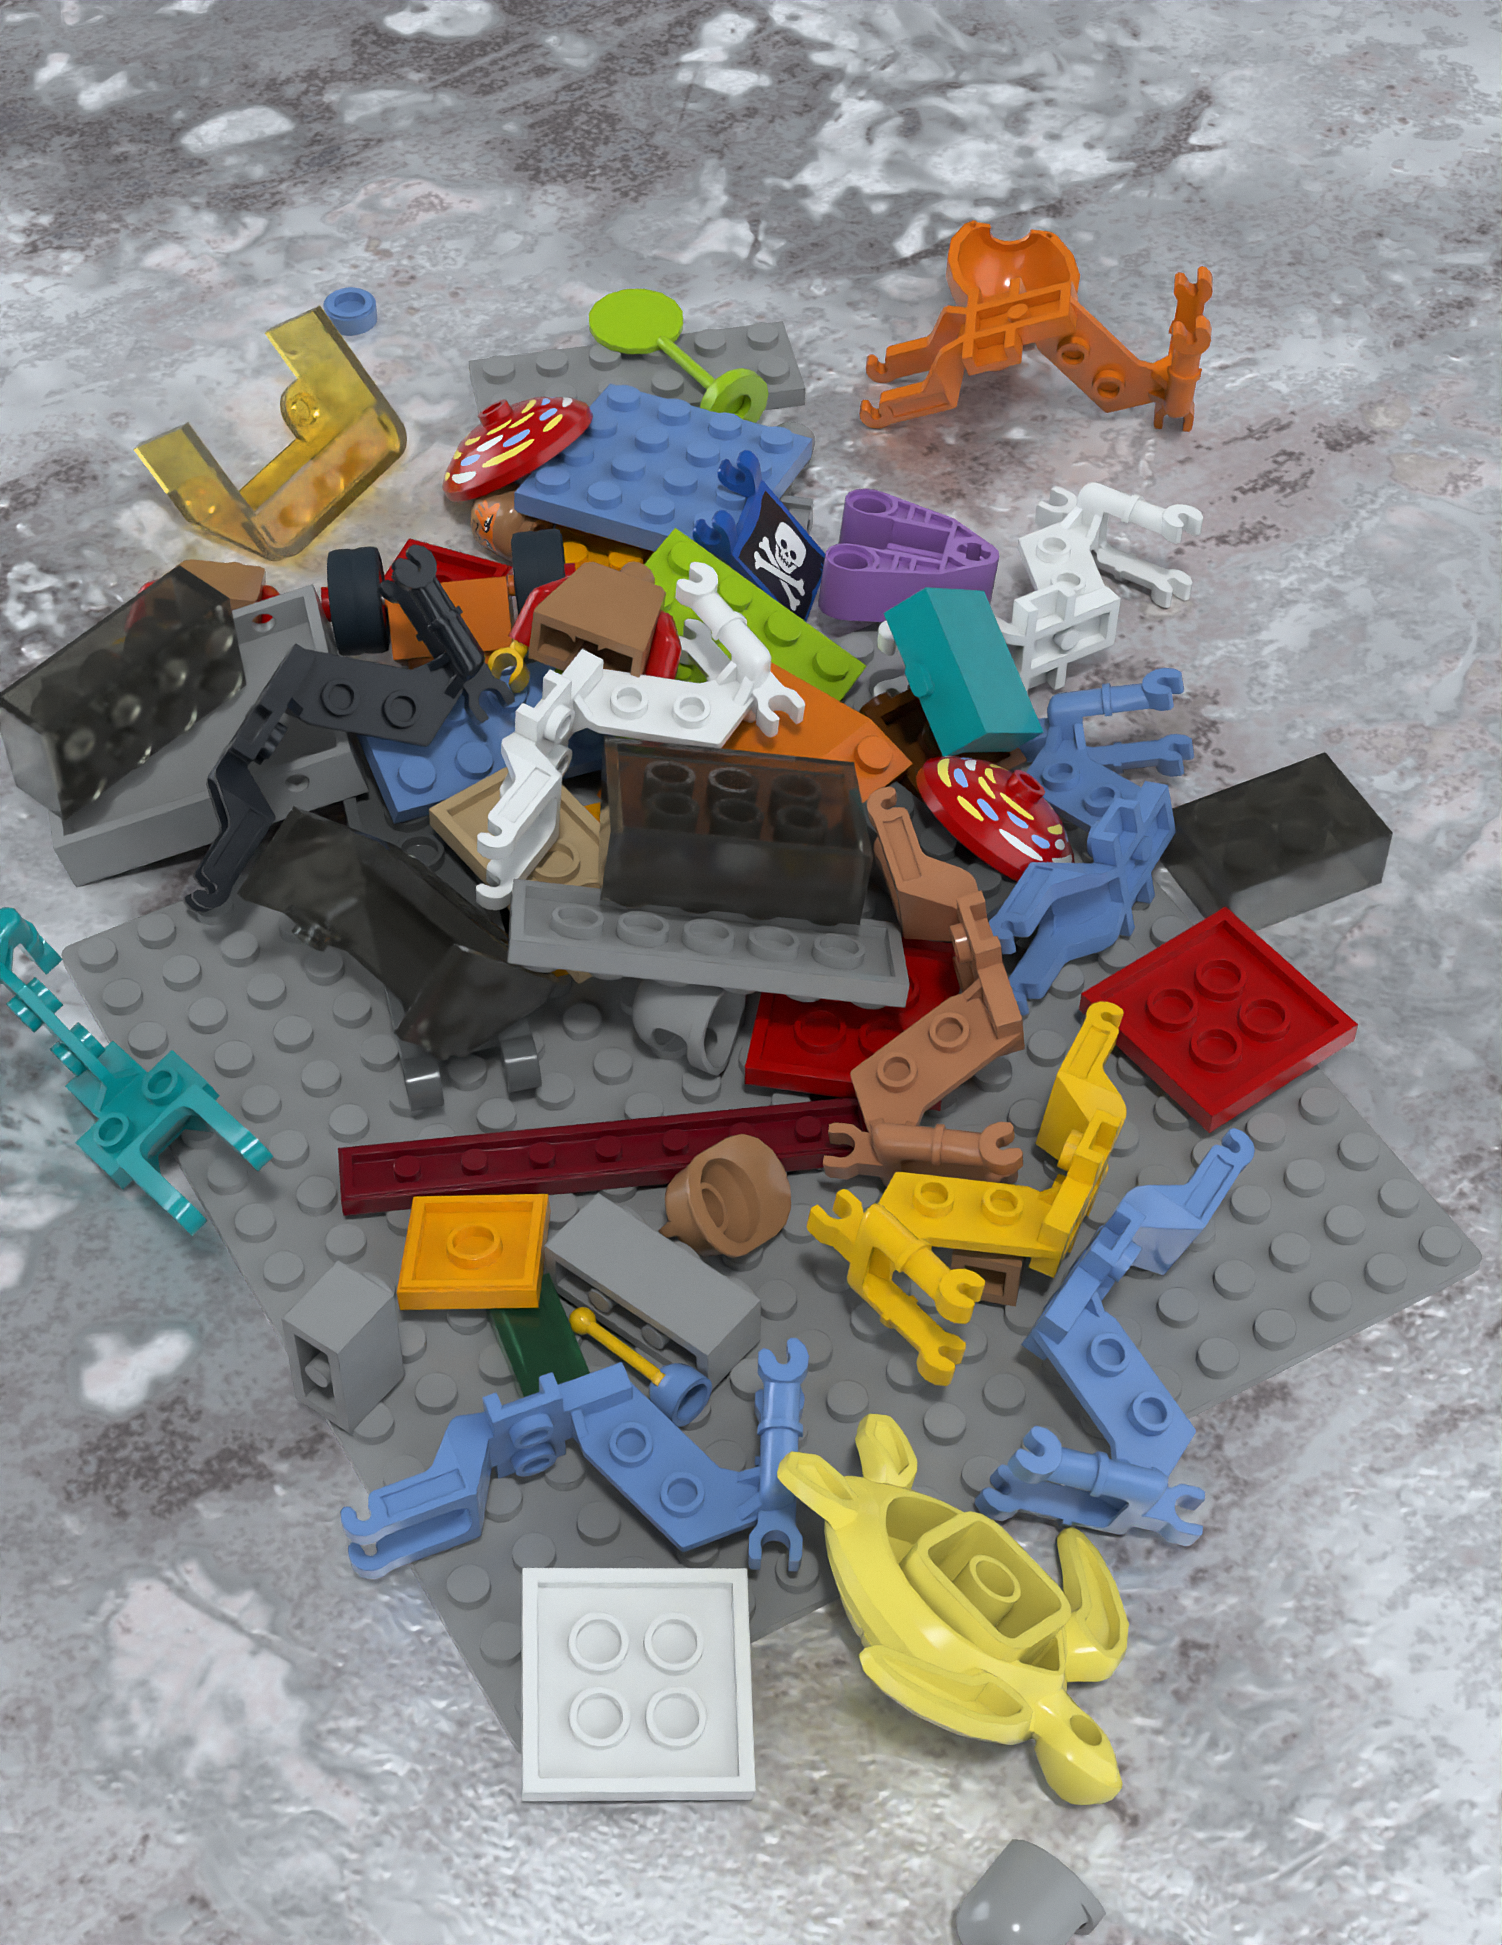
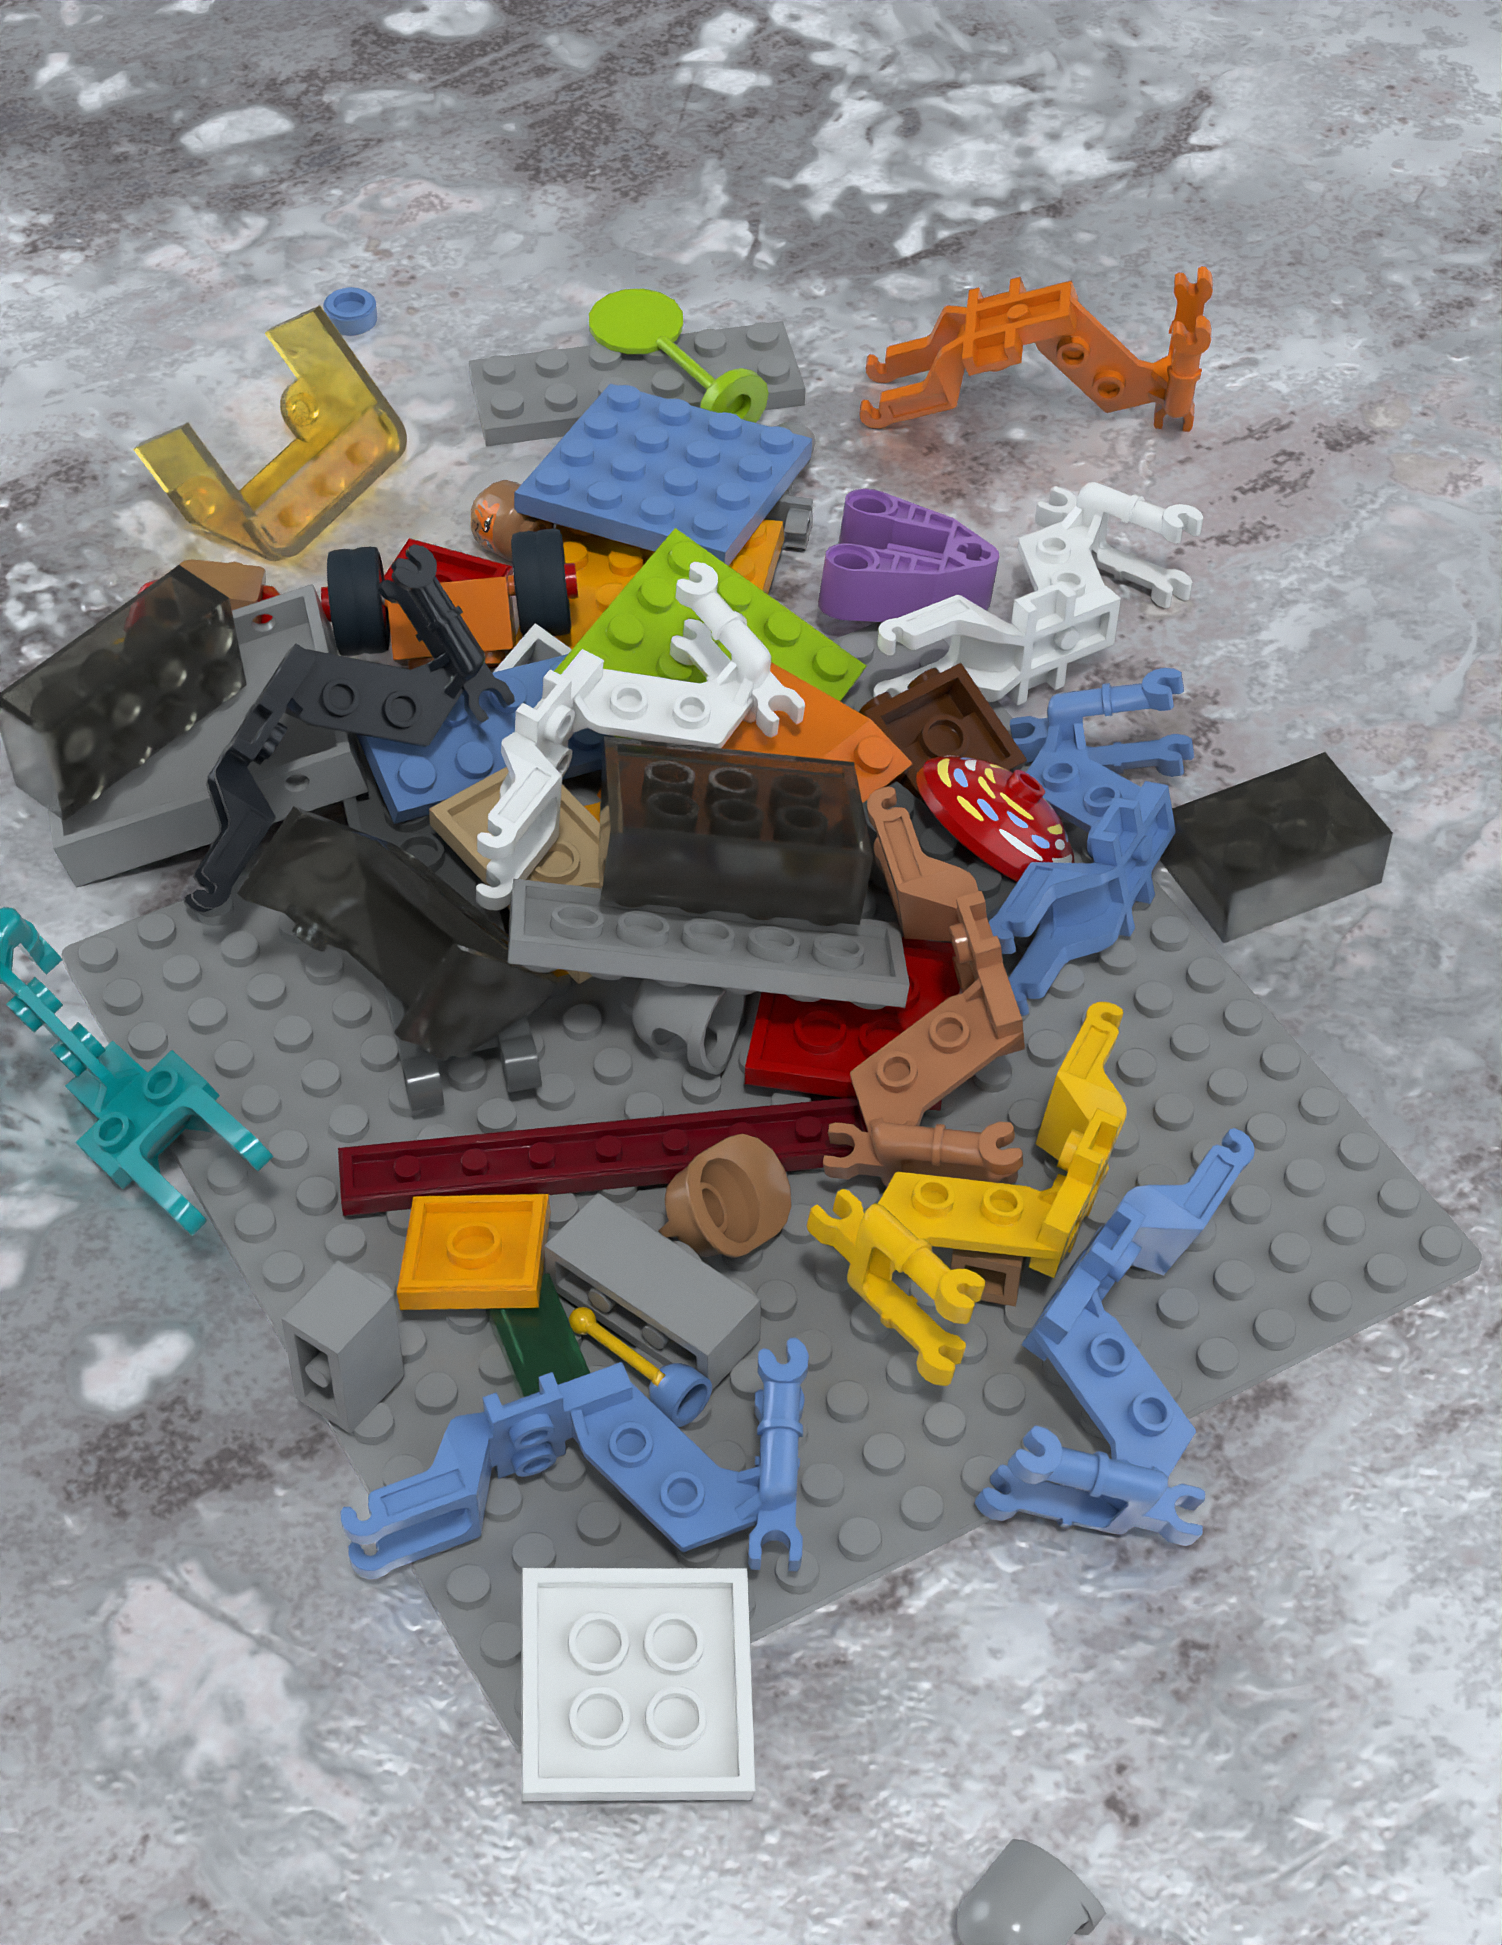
red dish [442,397,593,502] -> none
medium nougat torso [488,562,682,743] -> none
flag [692,450,825,622] -> none
light yellow animal [777,1414,1129,1805] -> none
teal container [883,587,1044,756] -> none
orange cylinder [946,220,1080,307] -> none
red plate [1079,906,1358,1133] -> none

